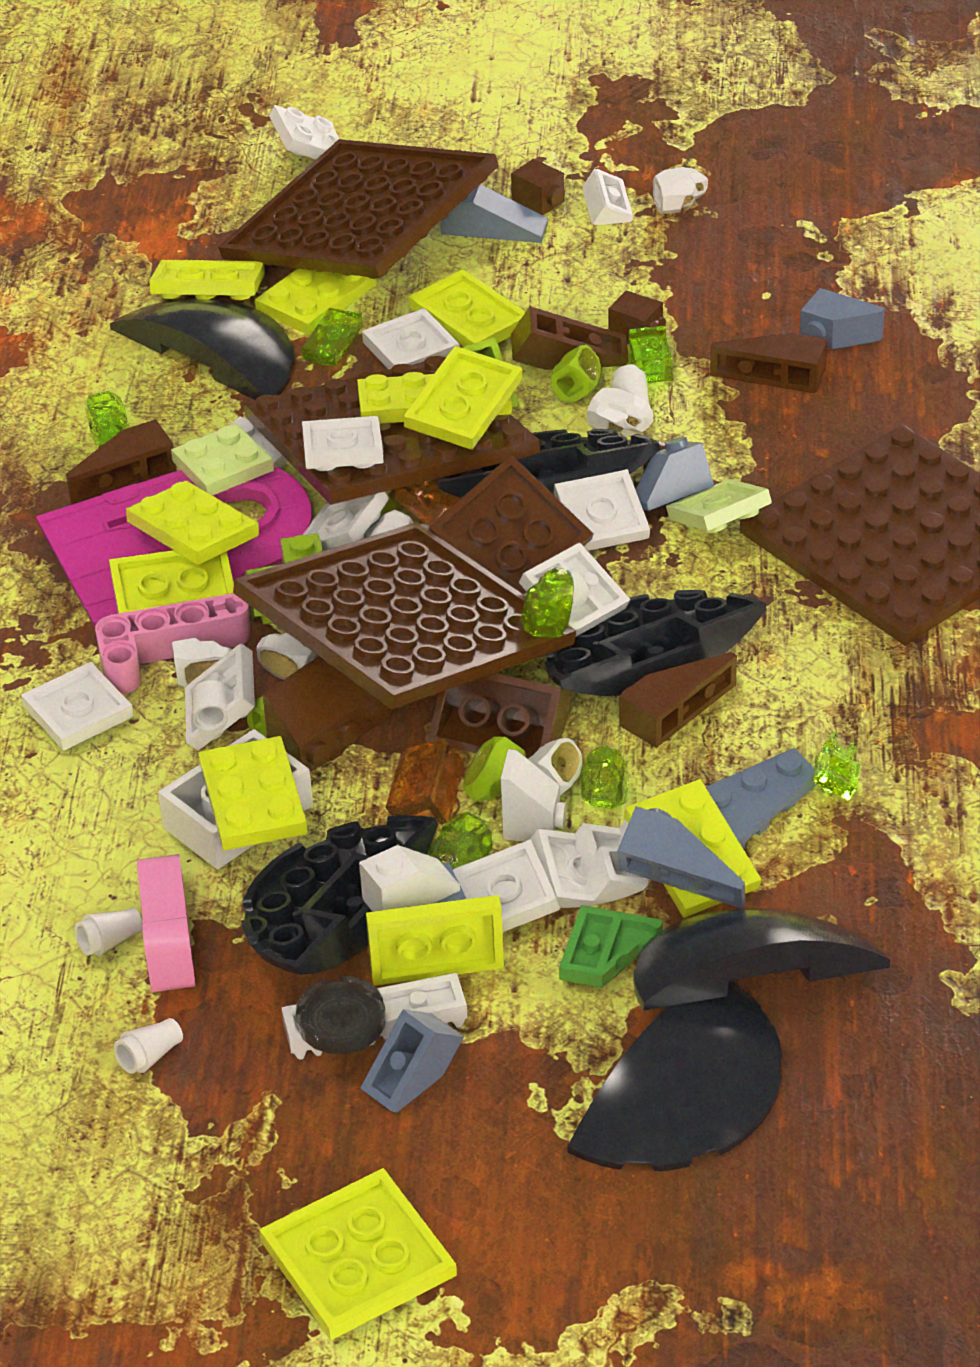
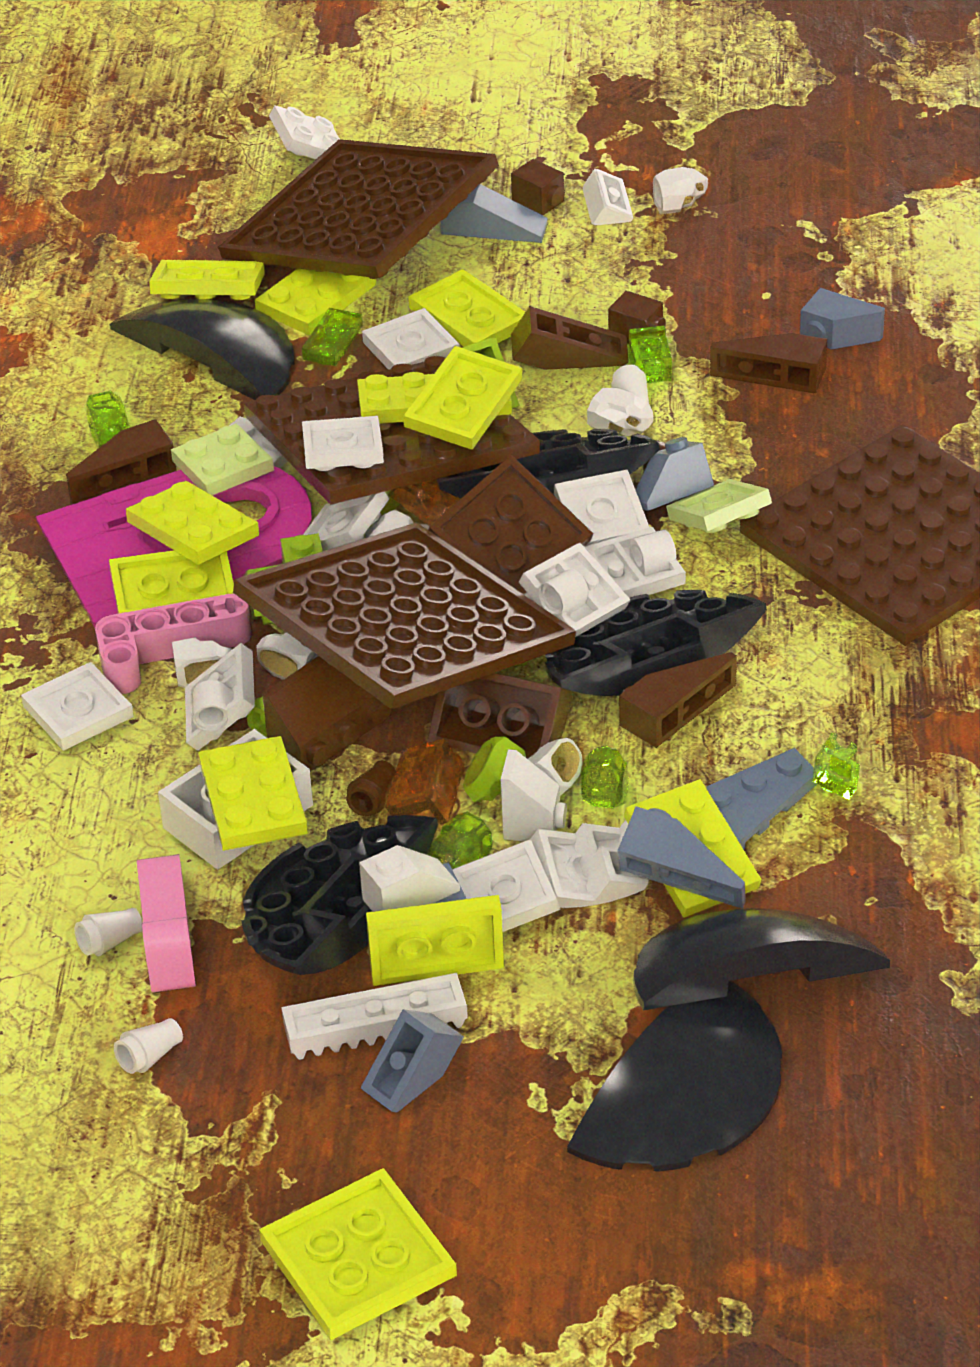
clear smoke tile [296,976,386,1054] -> none
clear neon green rock [521,567,574,638] -> none
lime rock [551,345,601,402] -> none
bright green wing [559,905,663,988] -> none
none -> reddish brown cone [346,760,396,816]
none -> white plate [584,527,686,597]

